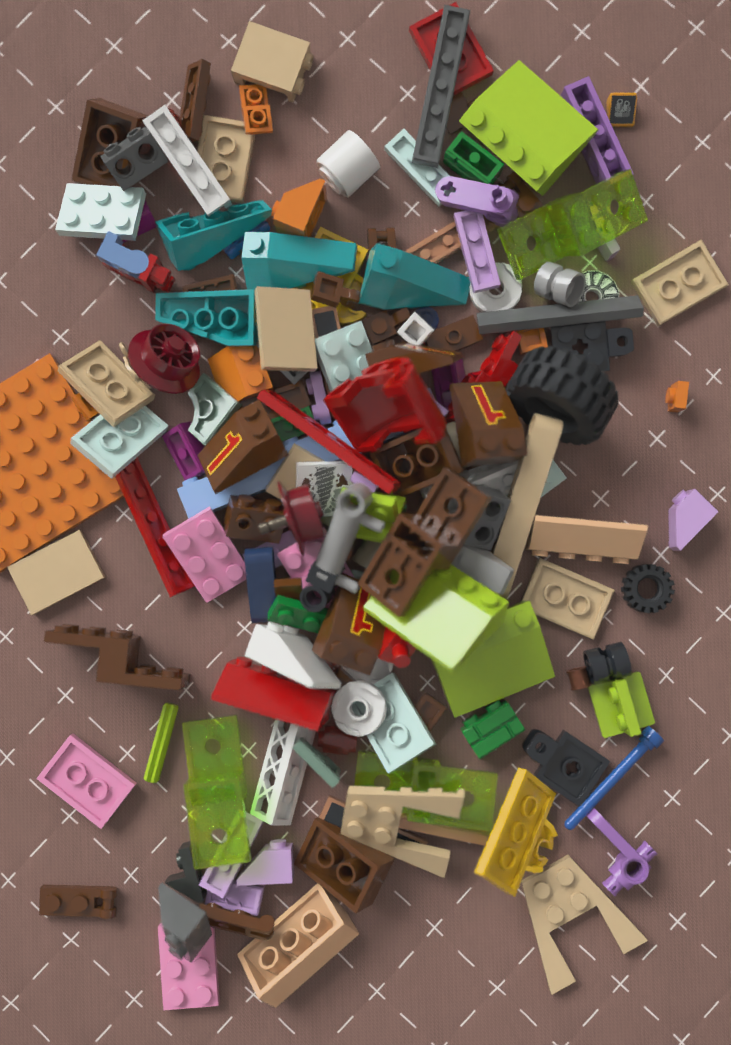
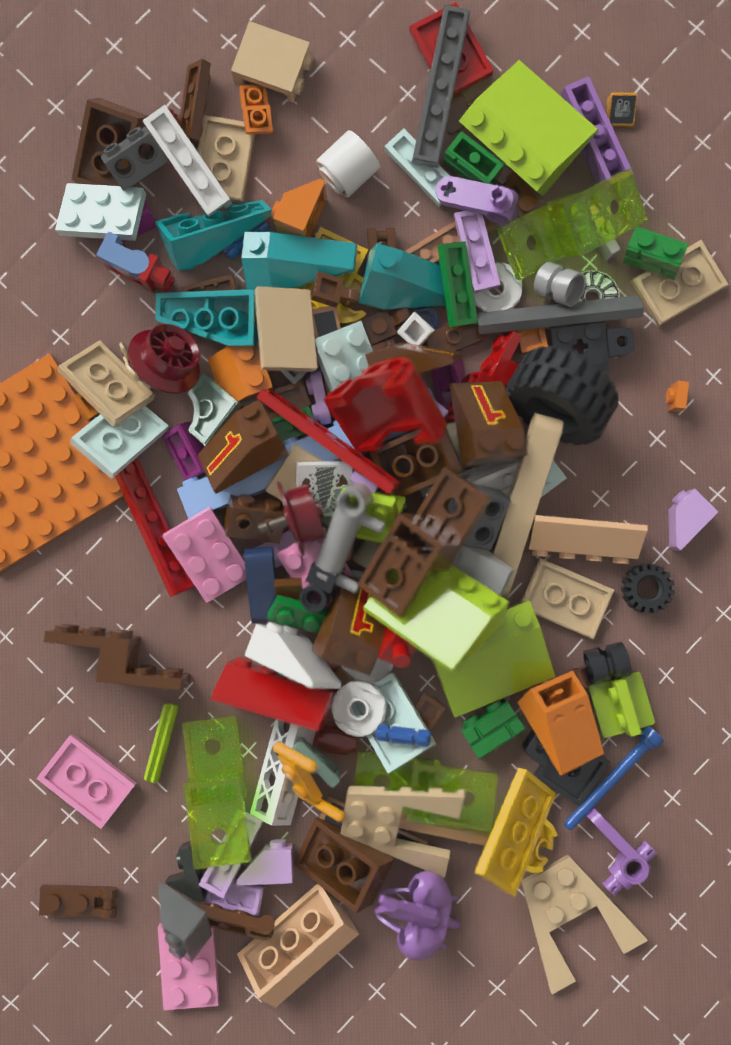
tan tile [7,530,106,615] -> none
none -> light orange plate [273,742,345,822]
none -> medium lavender hair [375,871,460,961]
none -> blue axle [376,724,431,747]
none -> green plate [437,241,478,328]
none -> orange slope [517,671,604,776]
none -> green brick [623,226,689,280]

